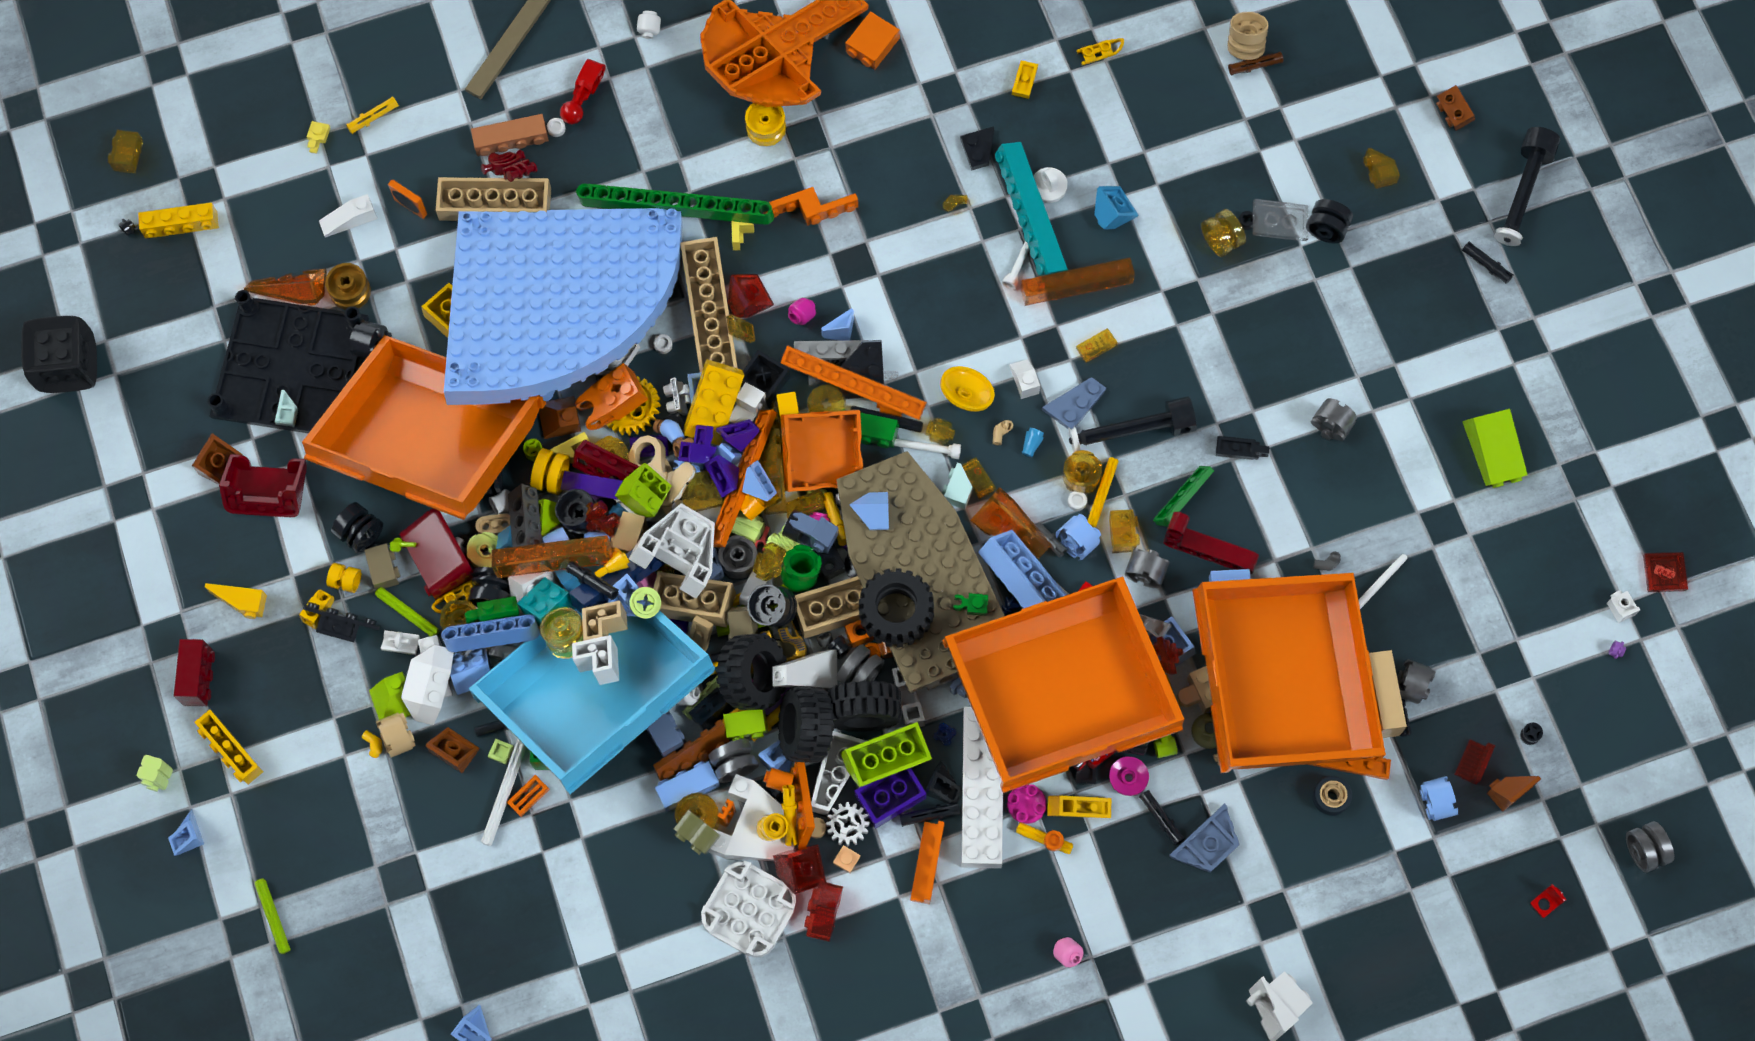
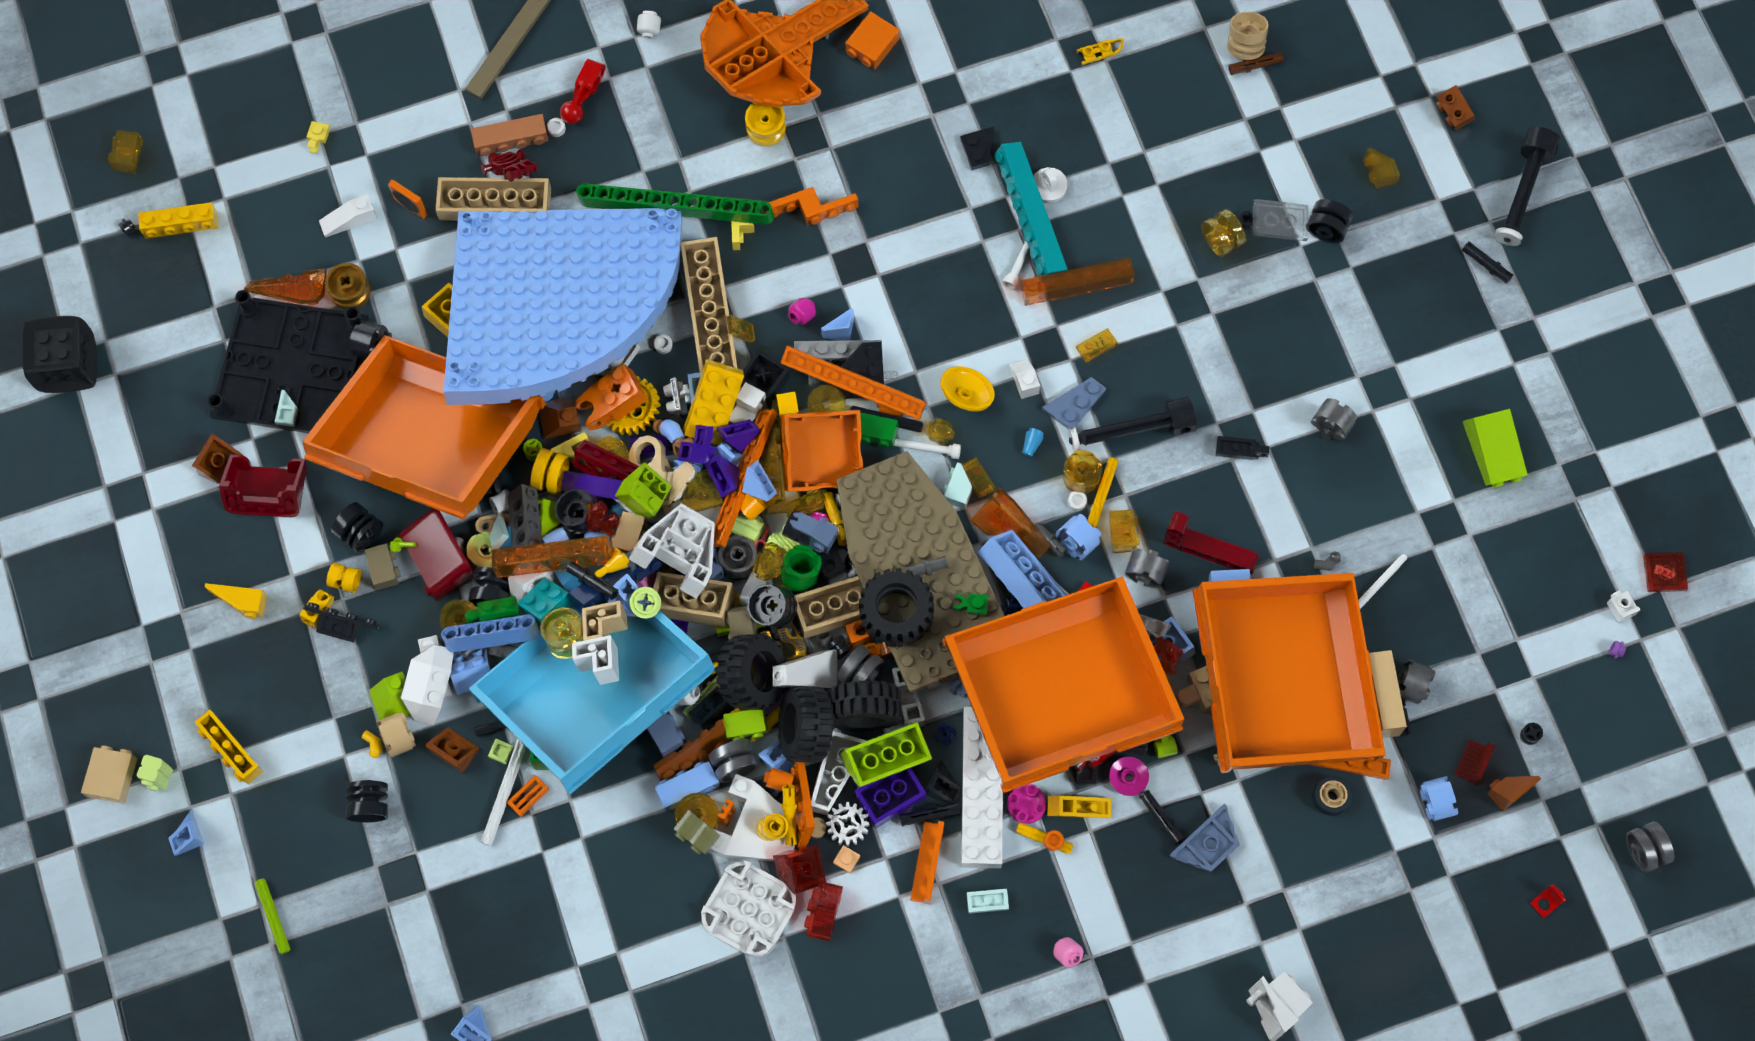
dark red brick [174,639,215,706] -> none
yellow pin [346,96,399,134] -> none
lime axle [375,587,439,636] -> none
white hips [381,630,420,655] -> none
yellow piece [431,580,473,614] -> none
tan plate [689,615,714,652] -> none
clear red slope [728,274,774,318] -> none
light blue slope [849,492,889,530] -> none
clear yellow arm [943,195,968,212] -> none
tan arm [992,420,1013,445] -> none
yellow plate [1012,60,1038,99] -> none
dark azure slope [1094,186,1139,229] -> none
green tile [1153,466,1214,526] -> none
olive piece [1191,713,1217,749] -> none
none -> tan brick [81,746,138,804]
none -> black wheel [345,780,388,823]
none -> light aqua tile [489,515,509,550]
none -> dark grey pin [907,556,948,577]
none -> light aqua plate [967,889,1009,914]

